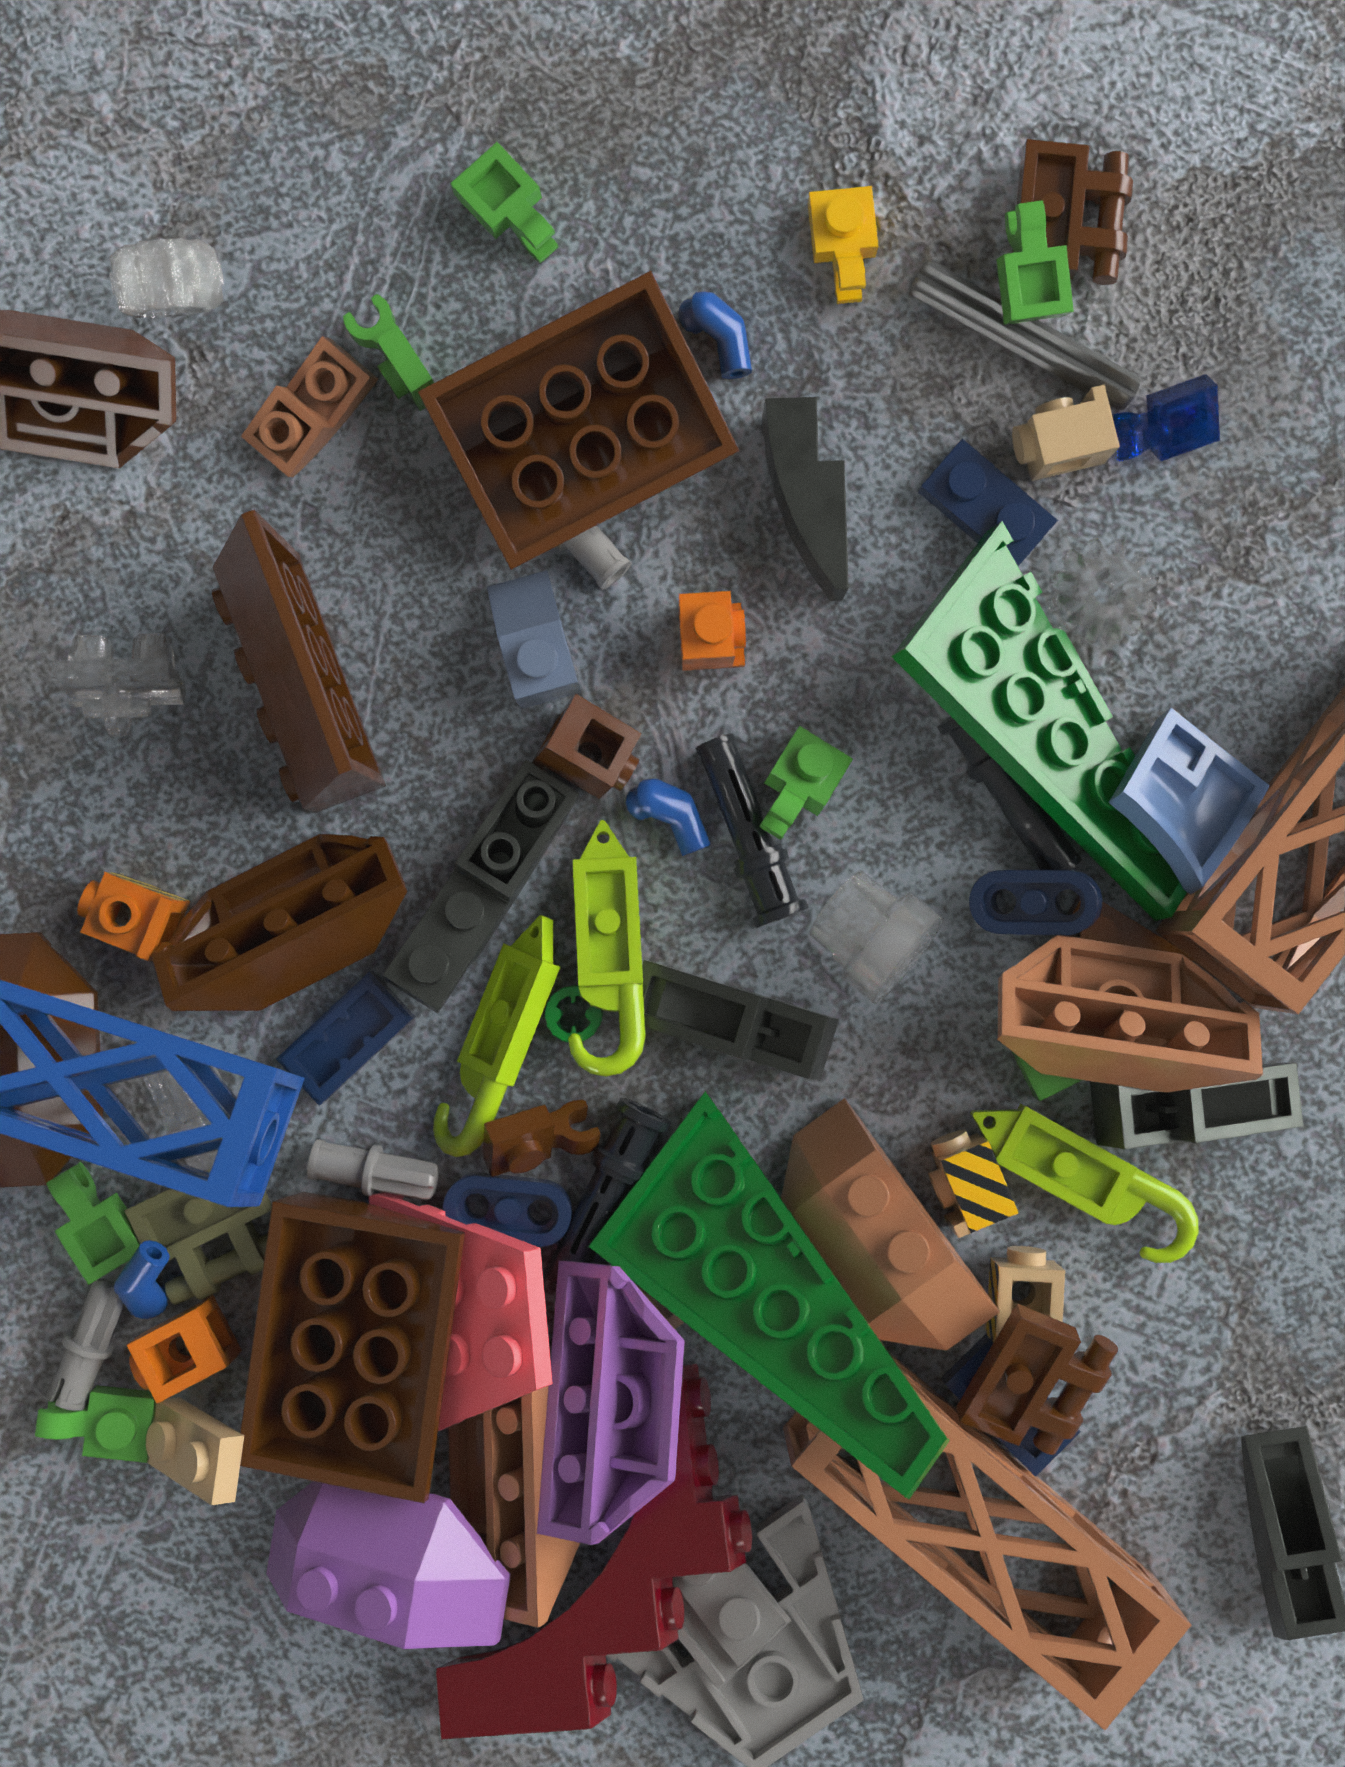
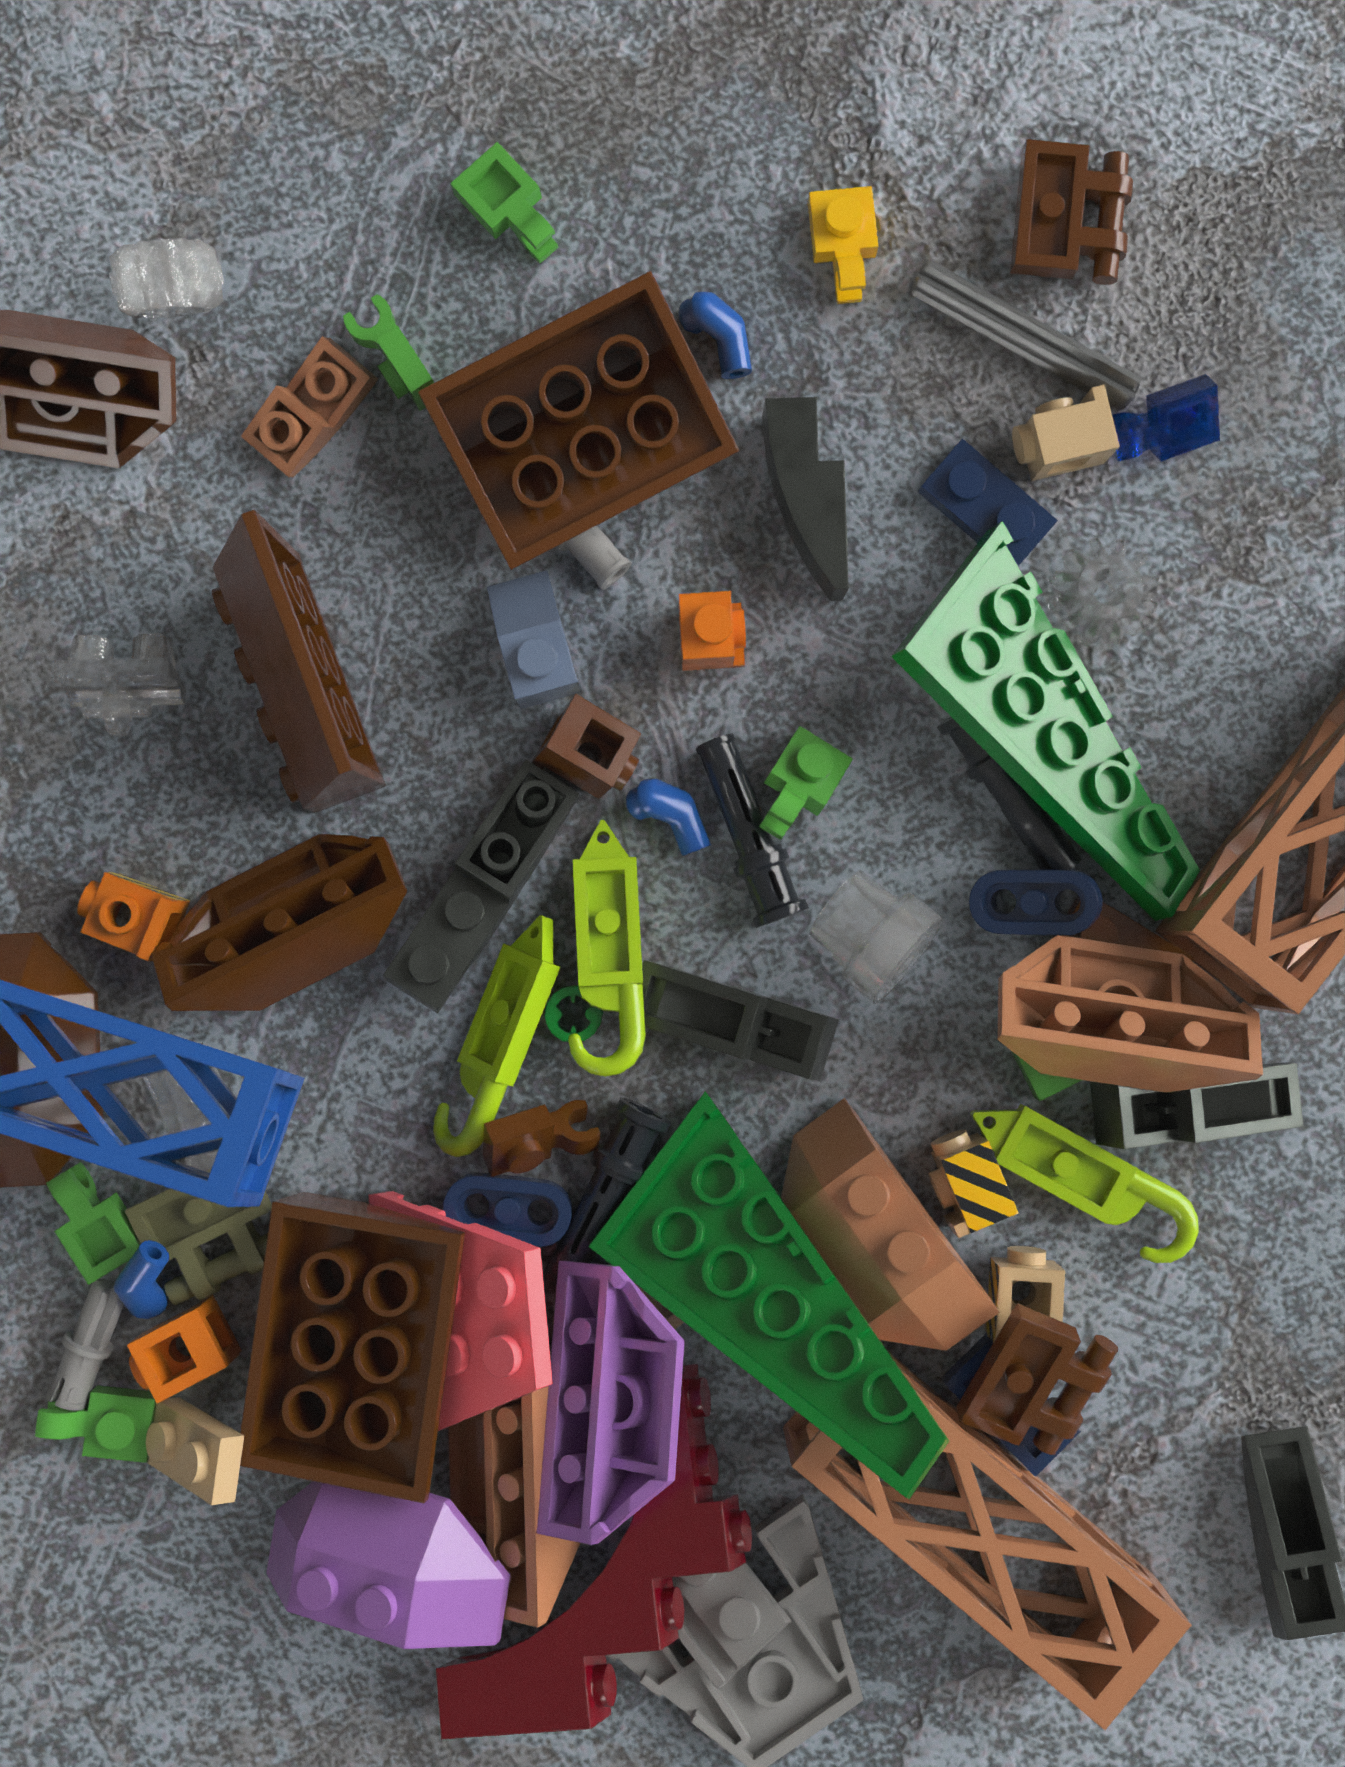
dark blue plate [276,971,416,1106] -> none
light grey axle [307,1139,439,1200] -> none
bright green plate [996,200,1074,325] -> none
medium blue plate [1109,708,1270,895] -> none

